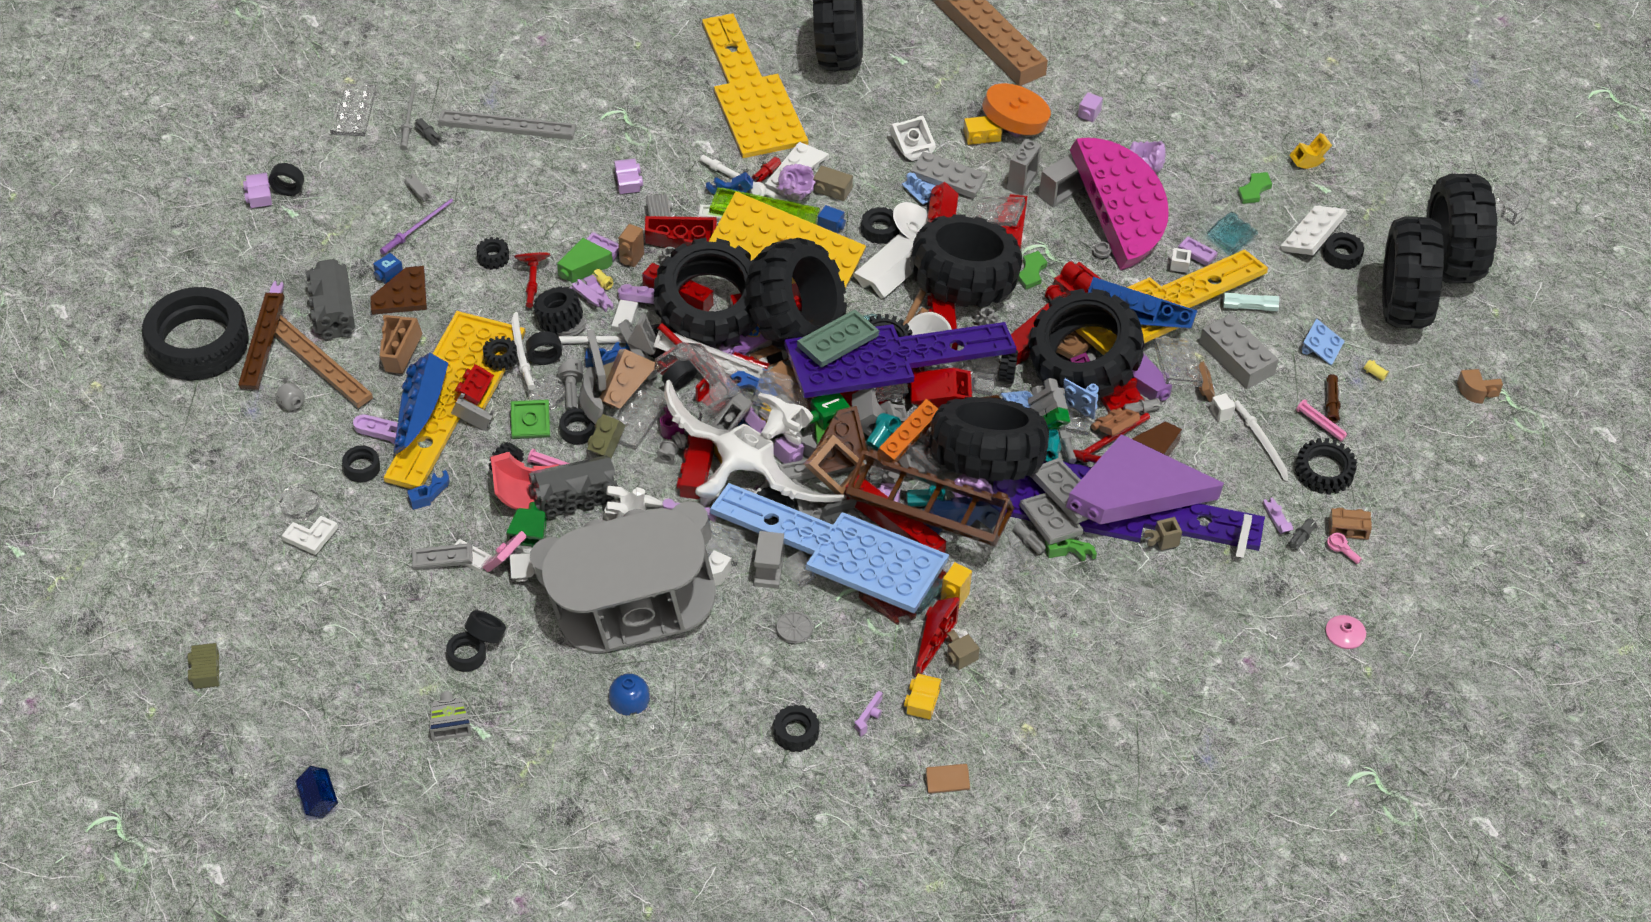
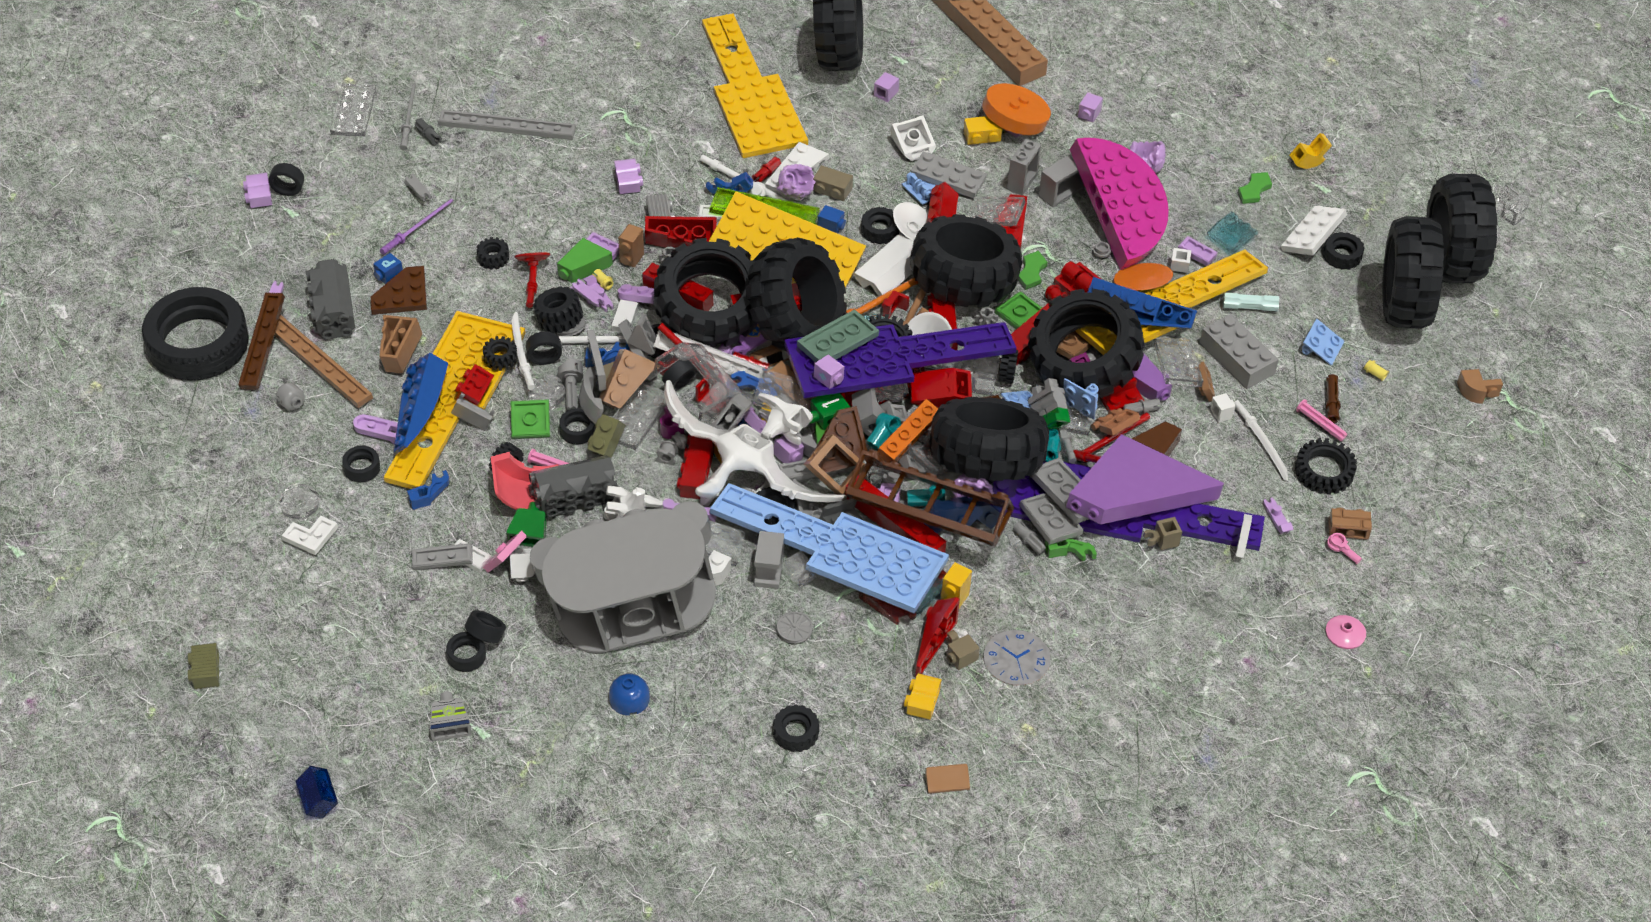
lavender piece [854,691,883,737] -> none
dark grey axle [1289,518,1317,550] -> none
none -> lavender brick [813,355,845,389]
none -> orange piece [846,278,918,315]
none -> lavender brick [874,72,899,102]
none -> red bracket [881,290,910,319]
none -> flat silver sticker [984,630,1051,685]
none -> bright green tile [995,291,1042,329]
none -> orange sticker [1114,263,1173,290]

